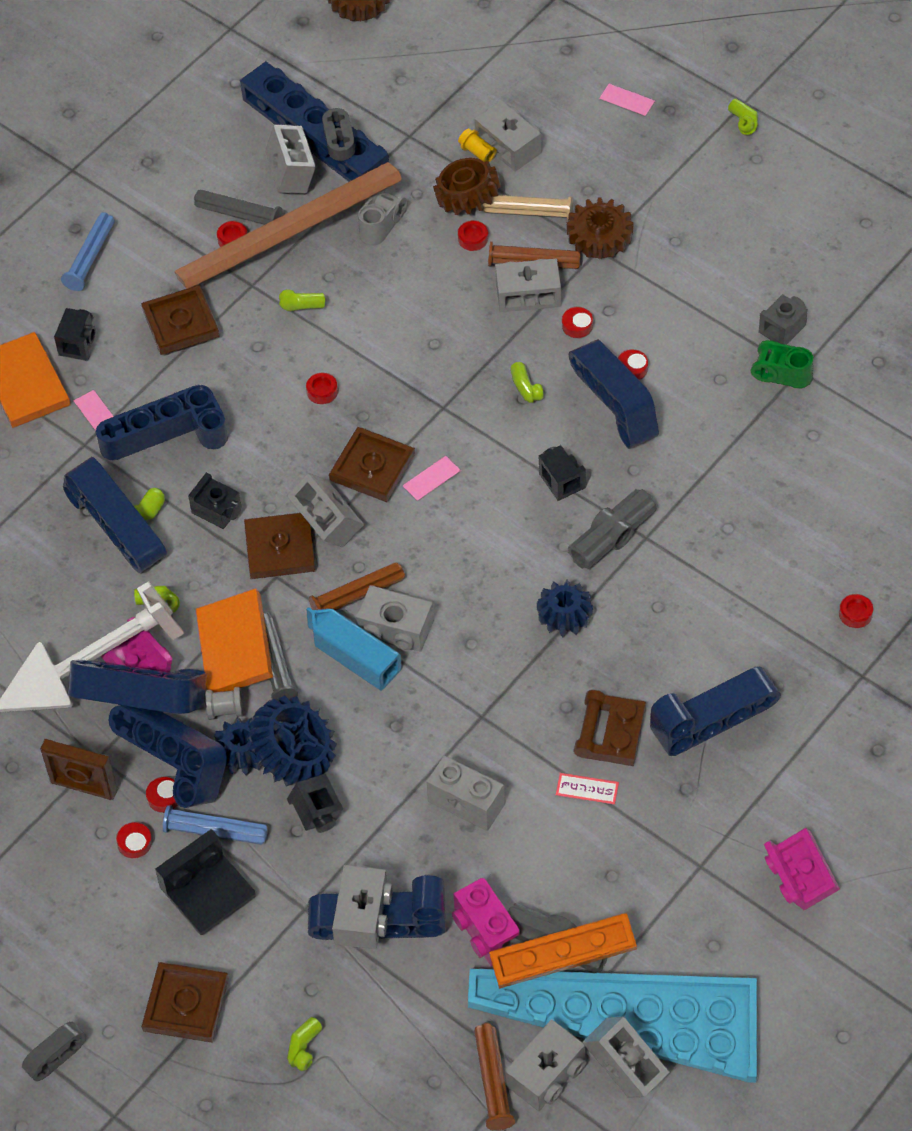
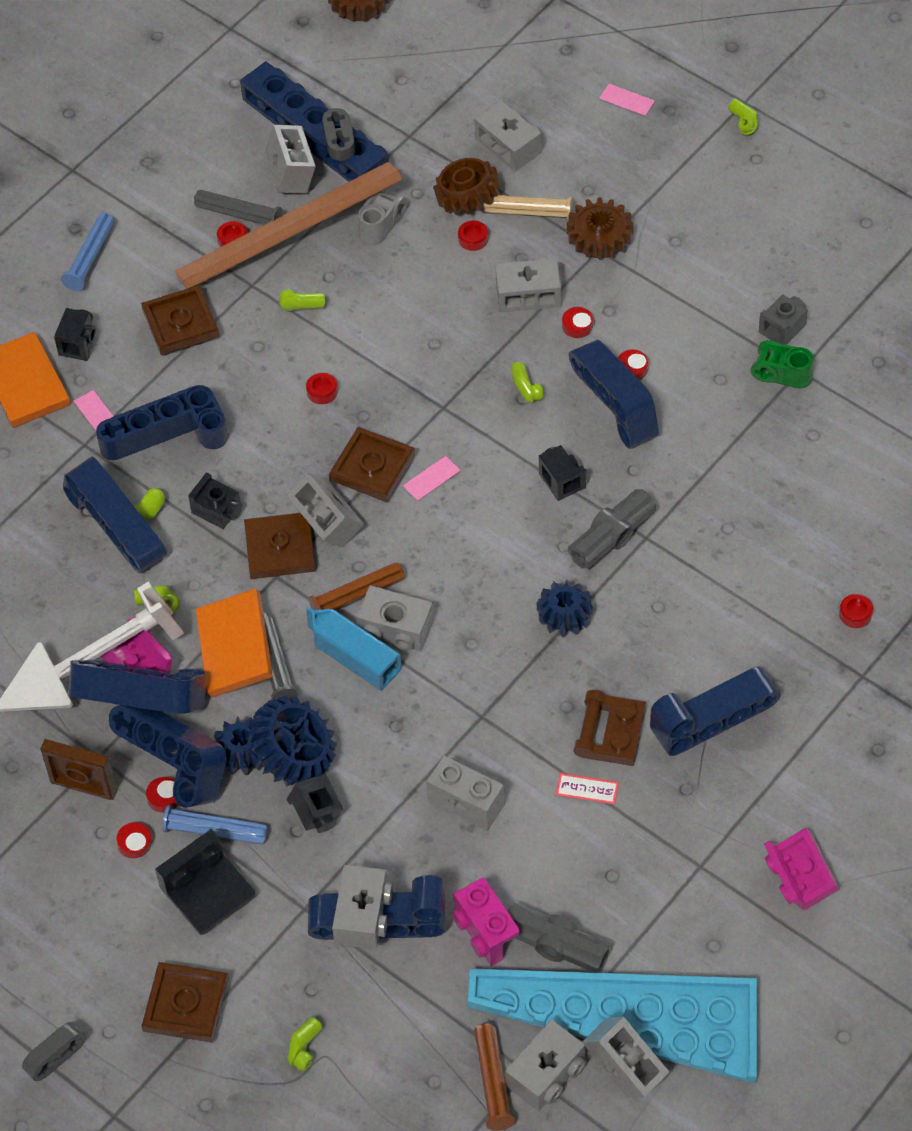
light grey bush [206,687,243,720] -> none
yellow pin [458,128,497,162] -> none
dark orange axle [488,242,580,269] -> none
orange tile [489,913,637,989] -> none

